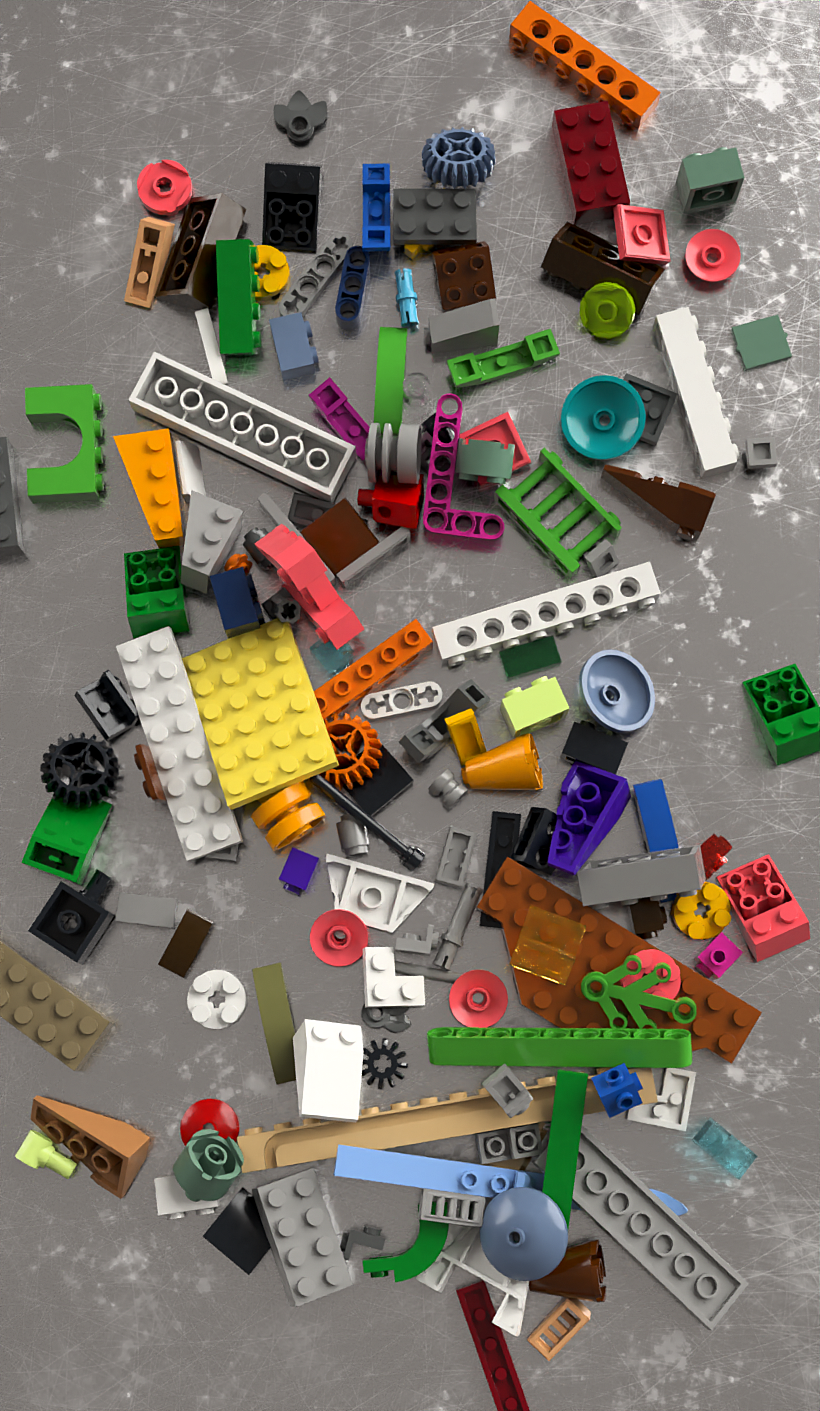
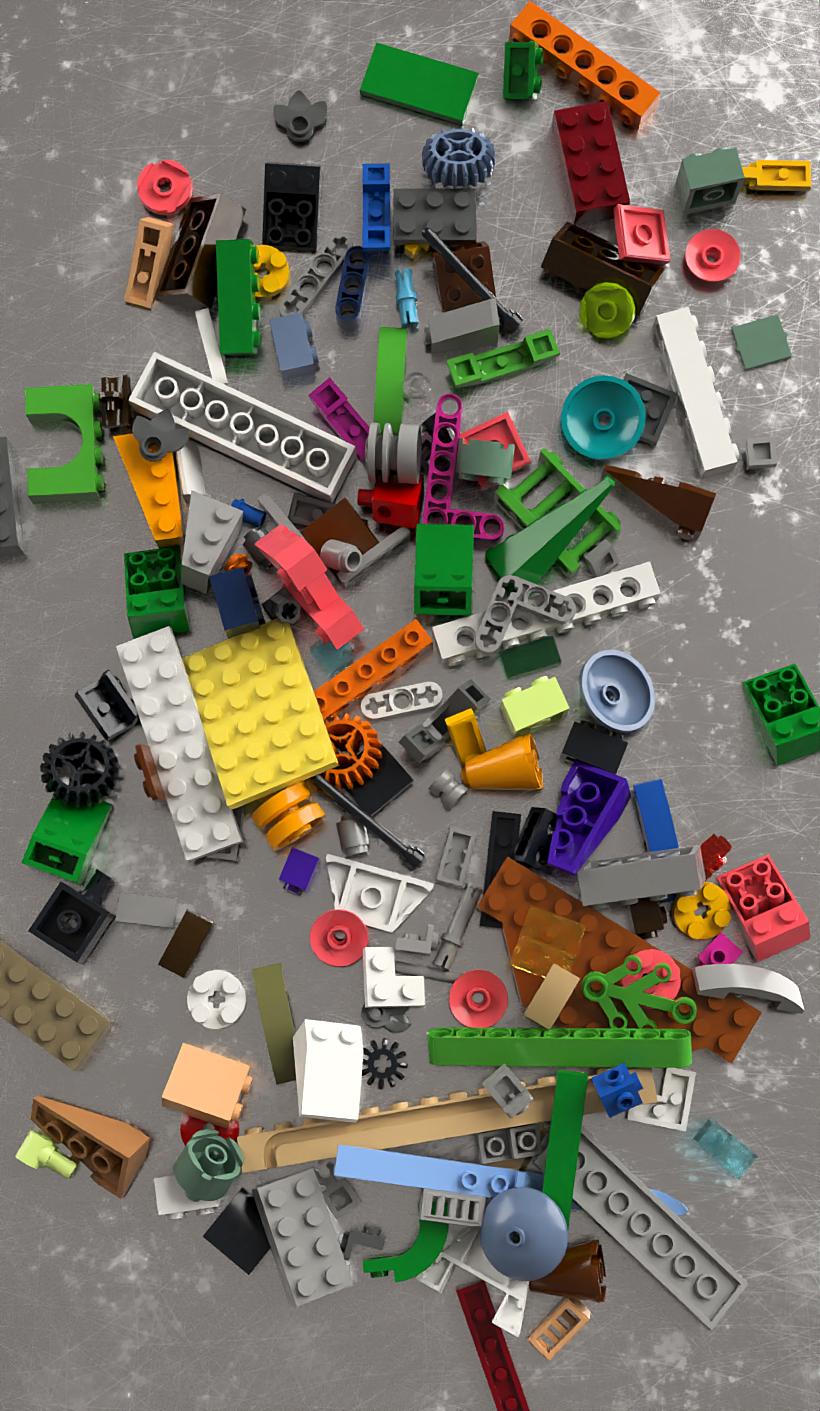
none -> dark brown hips [99,375,132,428]
none -> dark grey plate [132,409,190,462]
none -> light nougat brick [162,1043,253,1129]
none -> blue pin [231,499,267,529]
none -> light grey plate [315,1162,361,1220]
none -> light grey brick [320,539,362,573]
none -> green tile [360,42,479,125]
none -> green slope [414,524,474,615]
none -> black piece [422,228,524,334]
none -> light grey beam [475,575,576,655]
none -> green wedge [485,476,615,589]
none -> green bracket [503,41,543,100]
none -> tan slope [524,963,580,1030]
none -> light grey slope [692,964,804,1014]
none -> yellow hinge [742,160,811,191]

